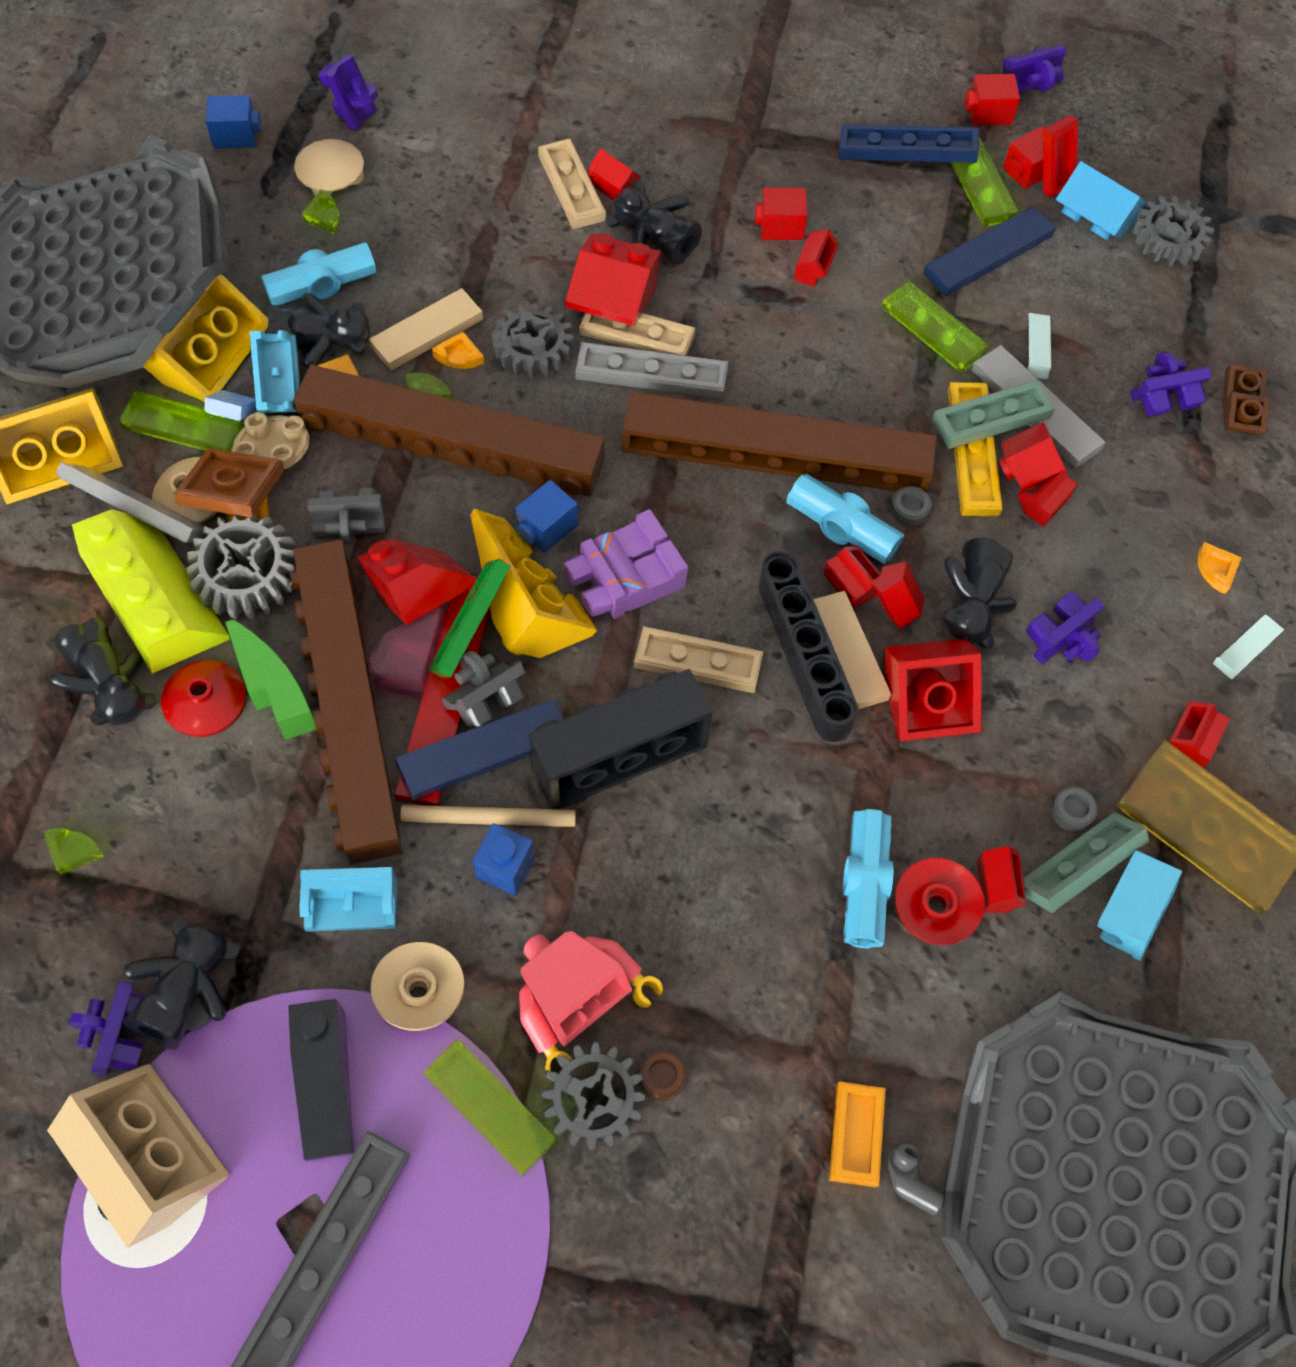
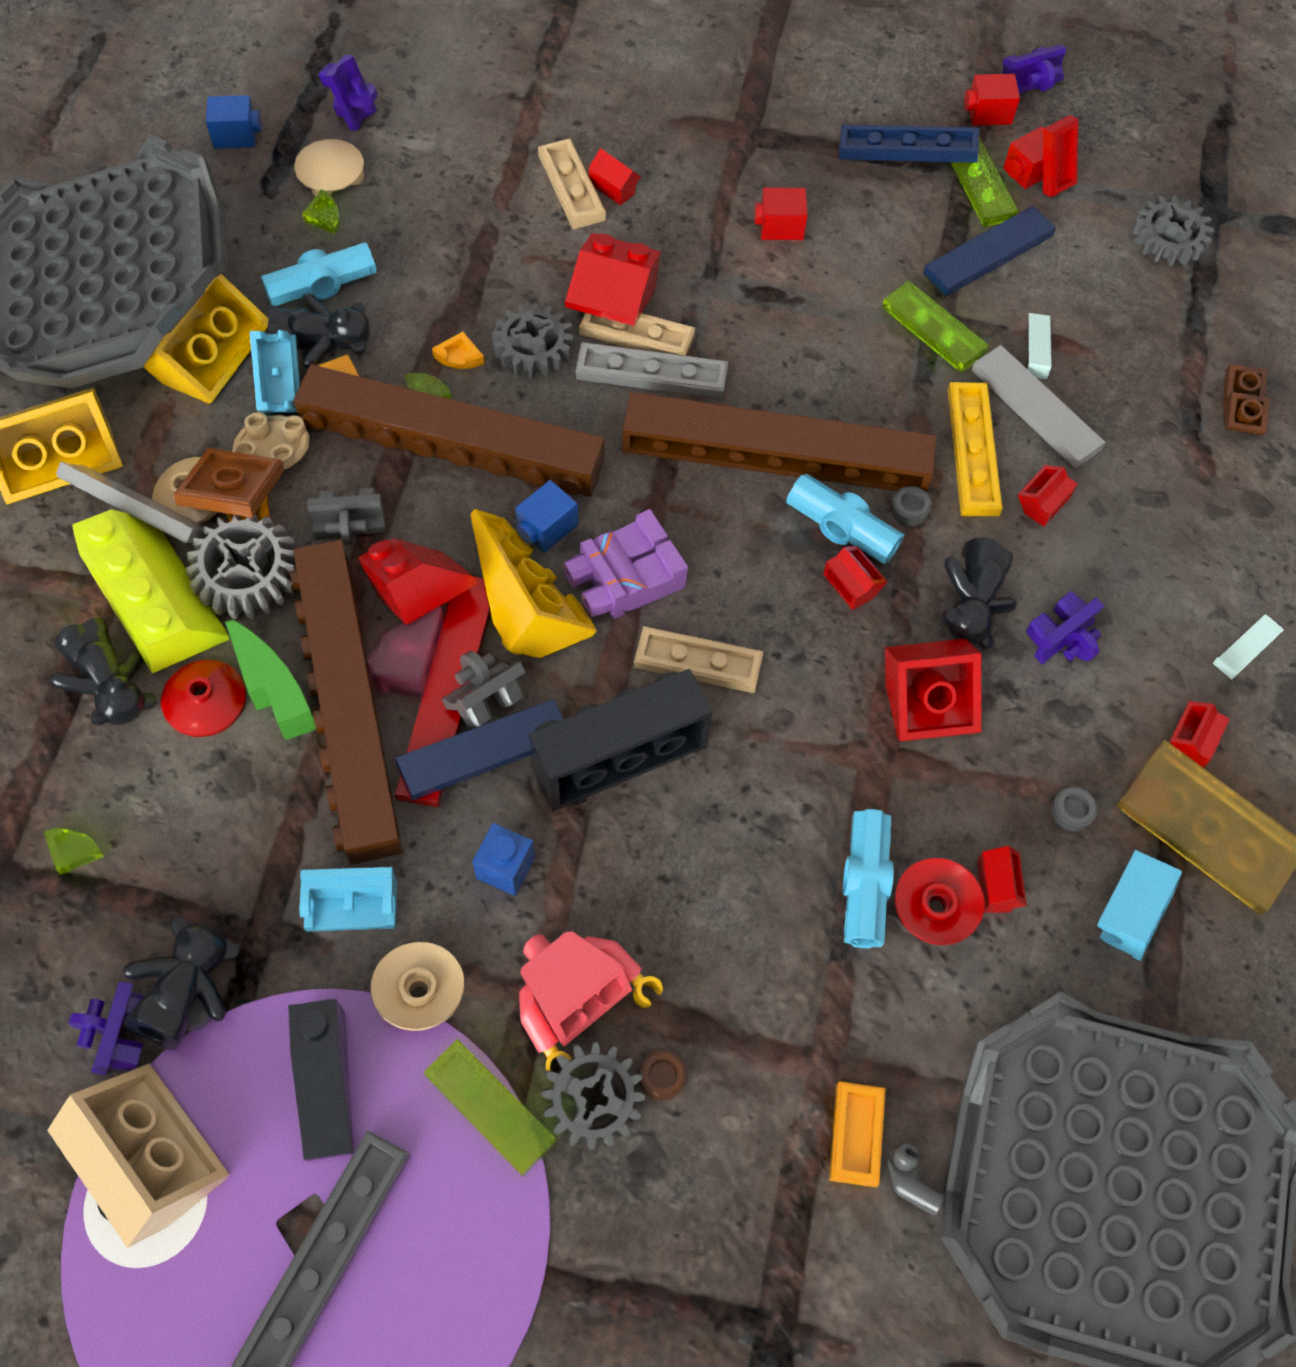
clear neon green tile [119,391,244,451] -> none
light blue tile [204,390,257,421] -> none
tan tile [369,288,483,371] -> none
tan bar [400,805,576,827] -> none
green tile [429,559,511,678] -> none
black piece [605,181,702,265] -> none
black beam [759,551,858,742] -> none
red piece [794,228,839,287] -> none
tan tile [813,591,891,709] -> none
red piece [870,562,925,629] -> none
sand green plate [932,380,1055,449] -> none
brick [999,422,1066,490] -> none
sand green plate [1023,812,1149,913] -> none
slope [1056,161,1147,240] -> none
dark purple hips [1130,351,1211,417] -> none
light orange tile [1197,542,1242,594] -> none

